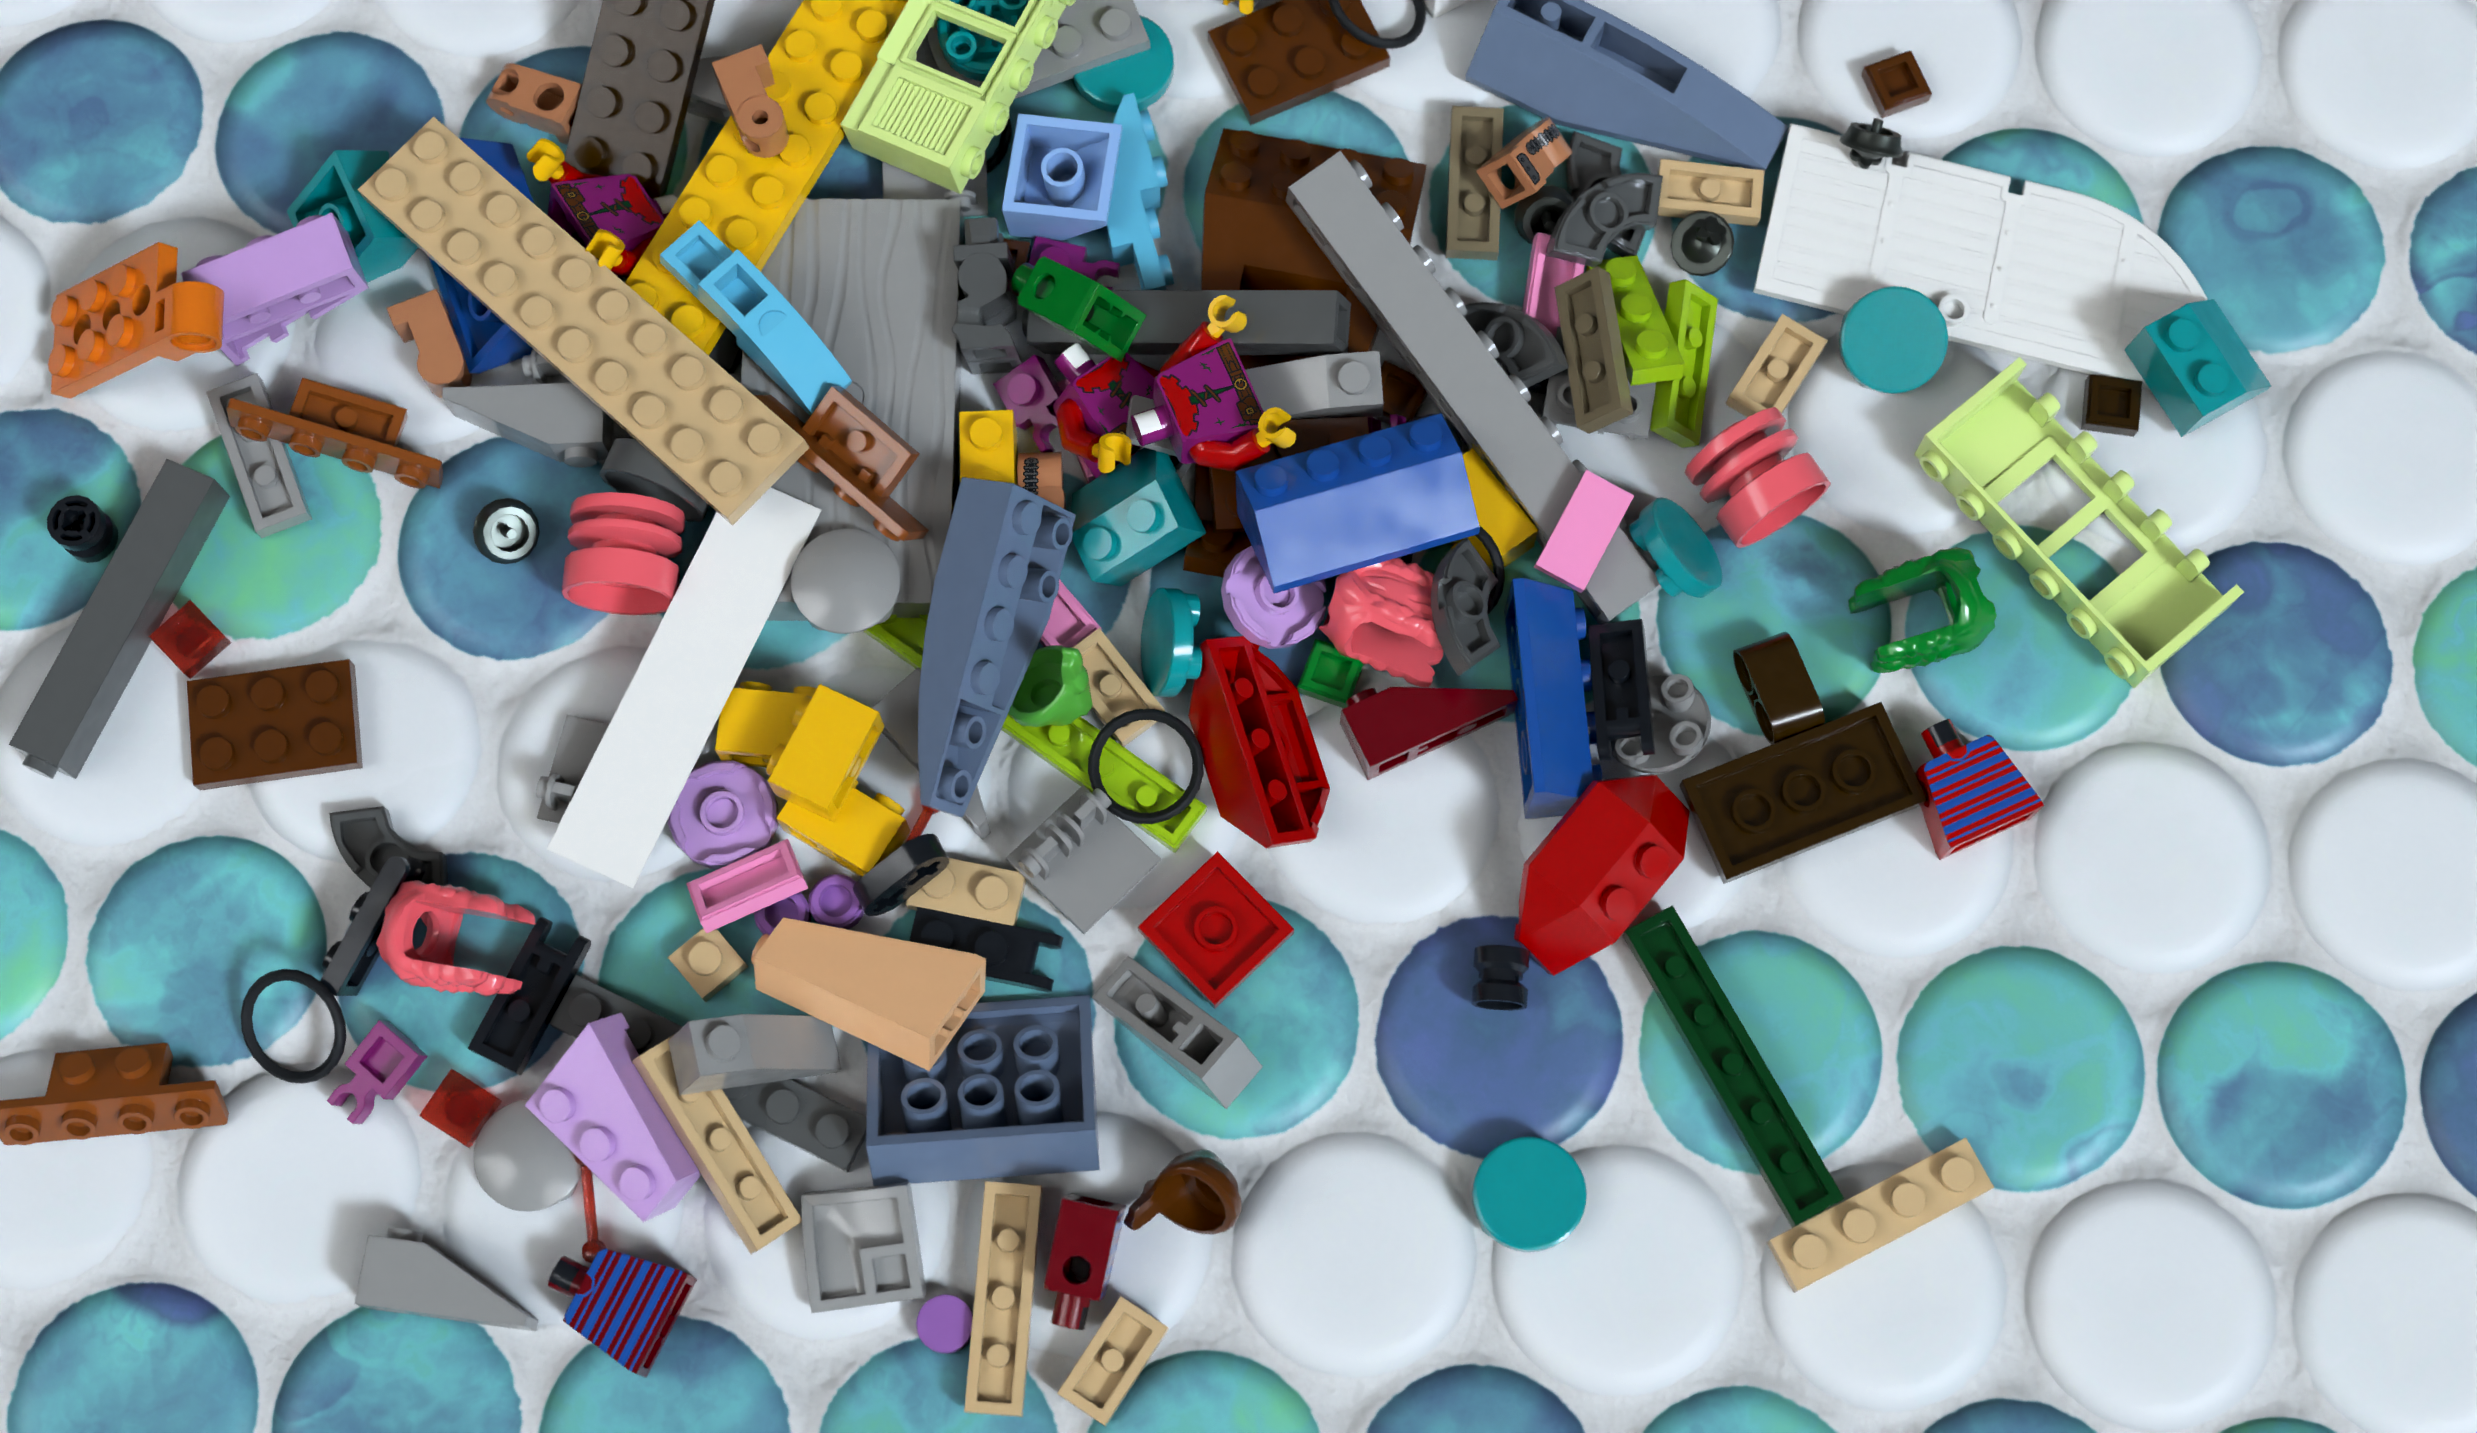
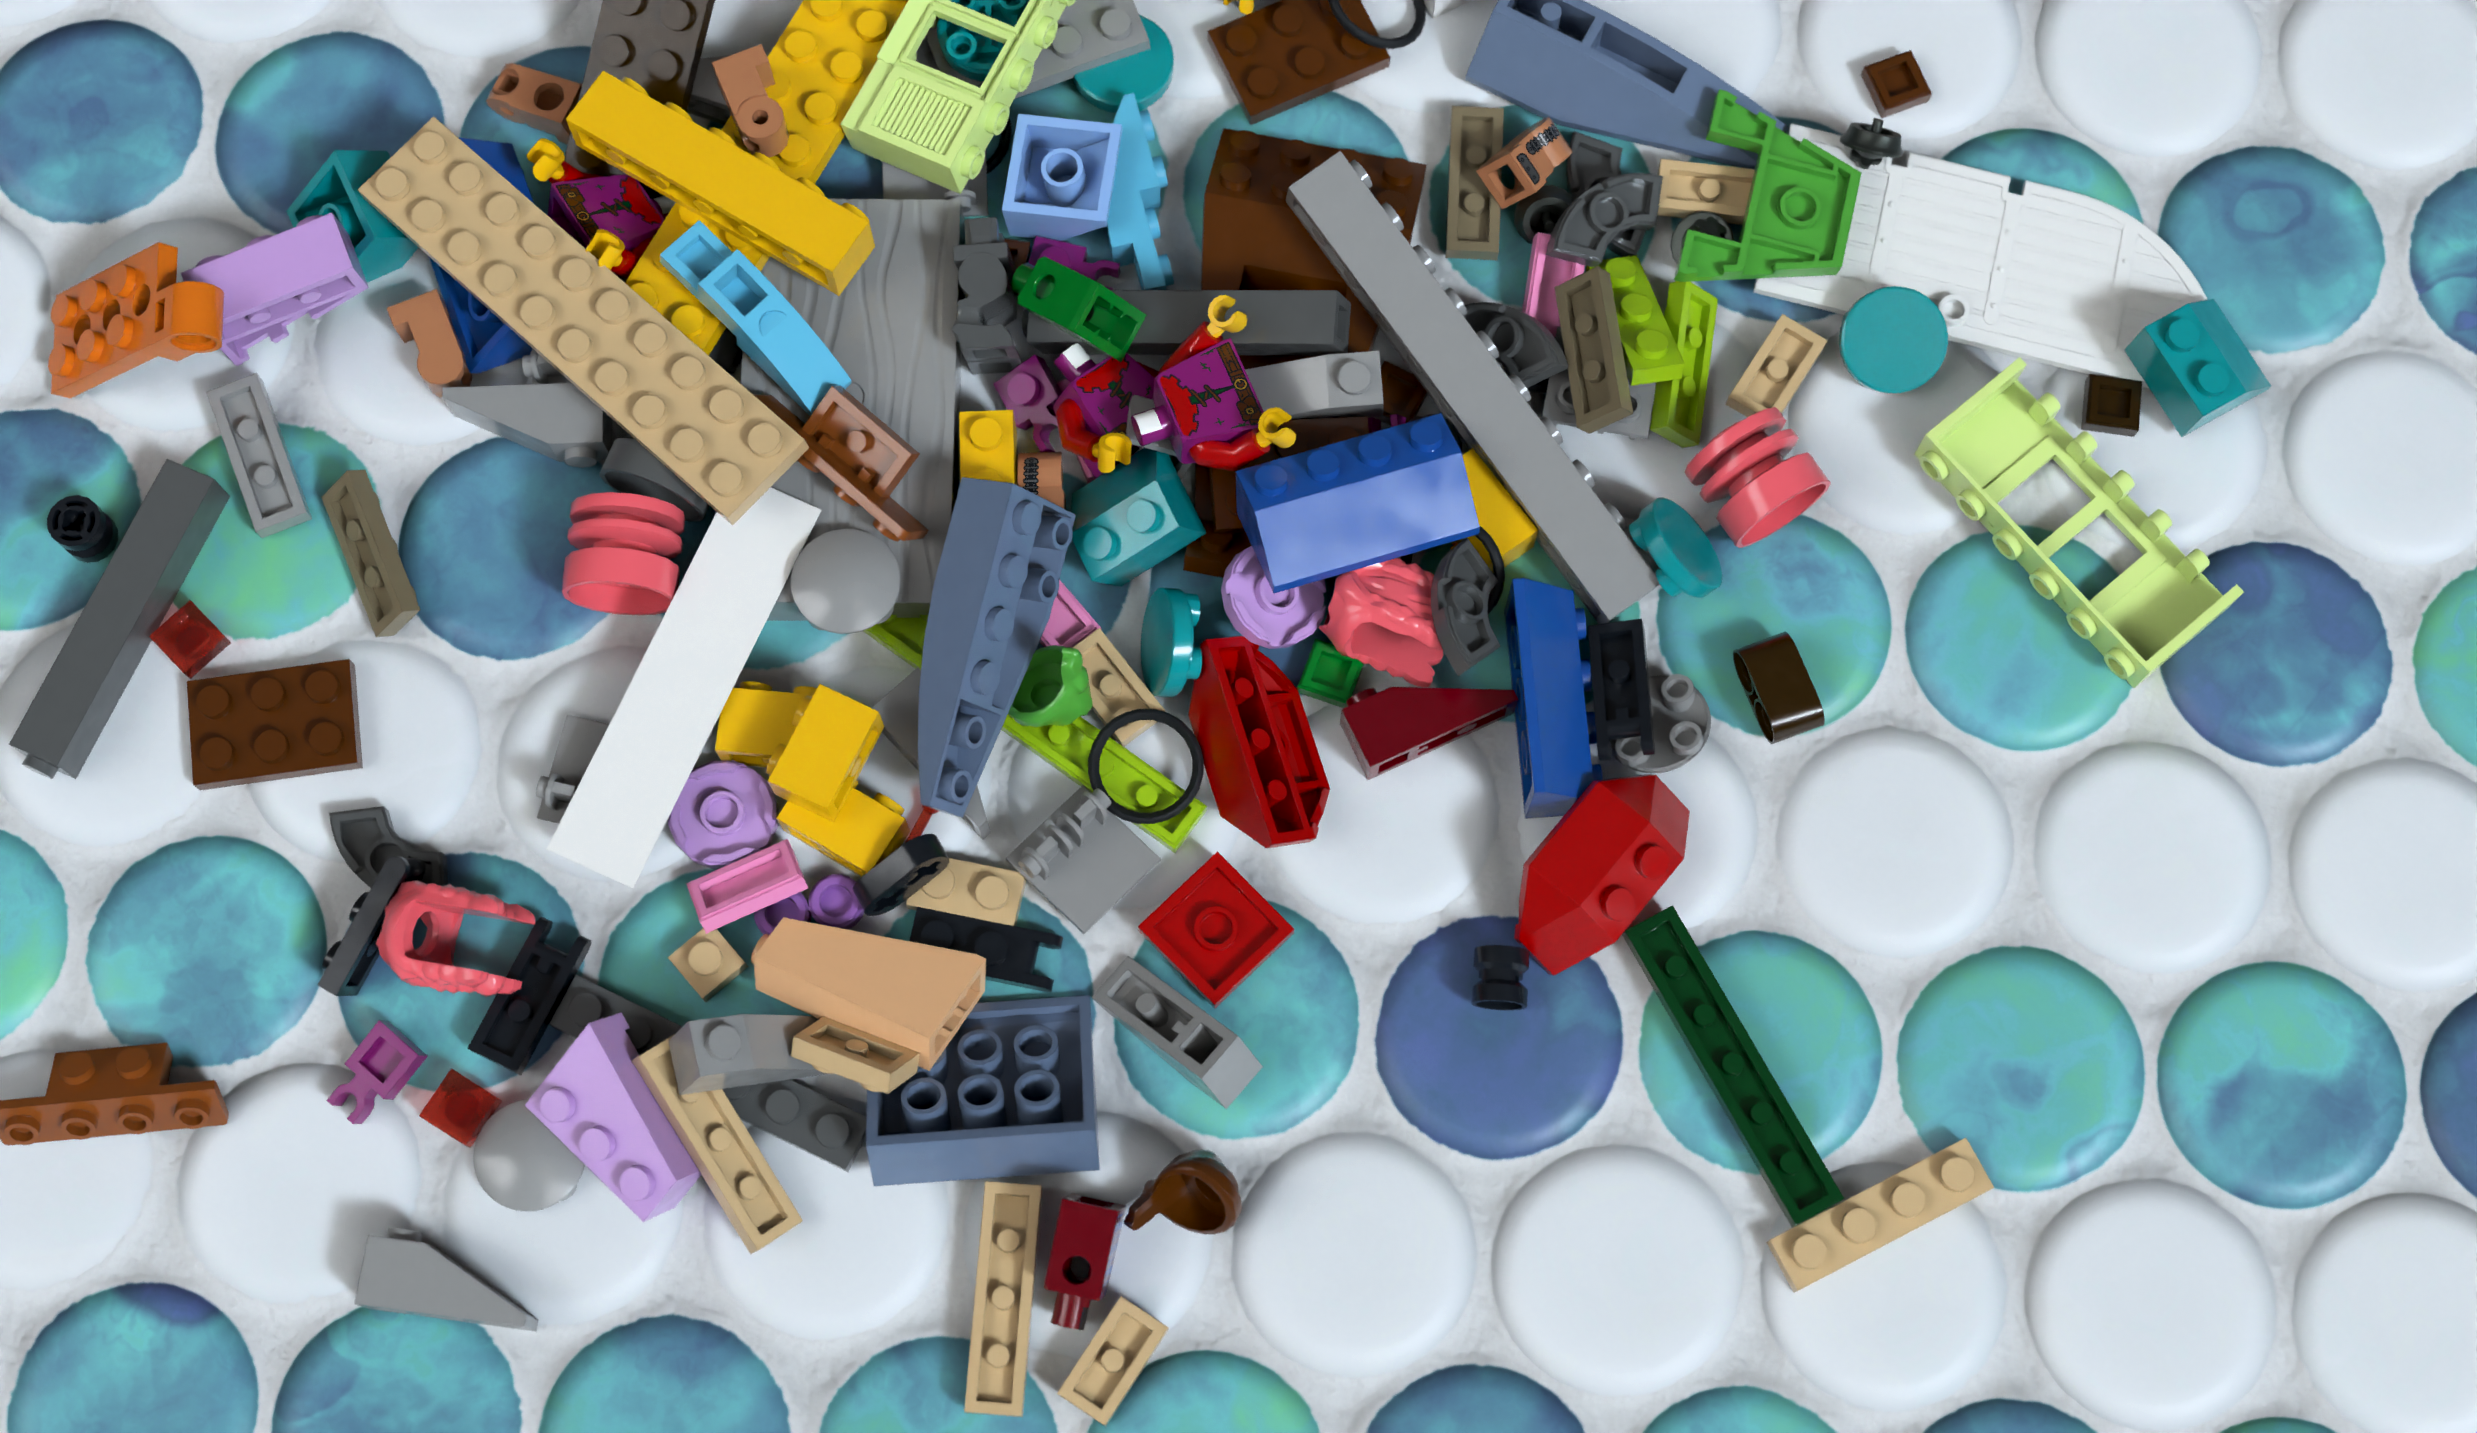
dark orange bracket [226,378,443,489] -> none
black tyre [241,969,346,1084] -> none
pearl dark grey hat [473,498,540,564] -> none
torso [548,1248,697,1378] -> none
clear red hinge [574,1154,606,1263] -> none
light grey plate [801,1181,927,1313] -> none
medium lavender tile [916,1295,973,1354] -> none
teal tile [1472,1137,1587,1252] -> none
bright pink tile [1534,470,1634,593] -> none
dark brown plate [1679,702,1927,884] -> none
green piece [1848,547,1997,673] -> none
red torso [1915,719,2044,860] -> none
none -> dark tan plate [321,470,420,637]
none -> yellow brick [566,71,875,296]
none -> tan plate [791,1016,920,1094]
none -> bright green wing [1674,89,1862,282]

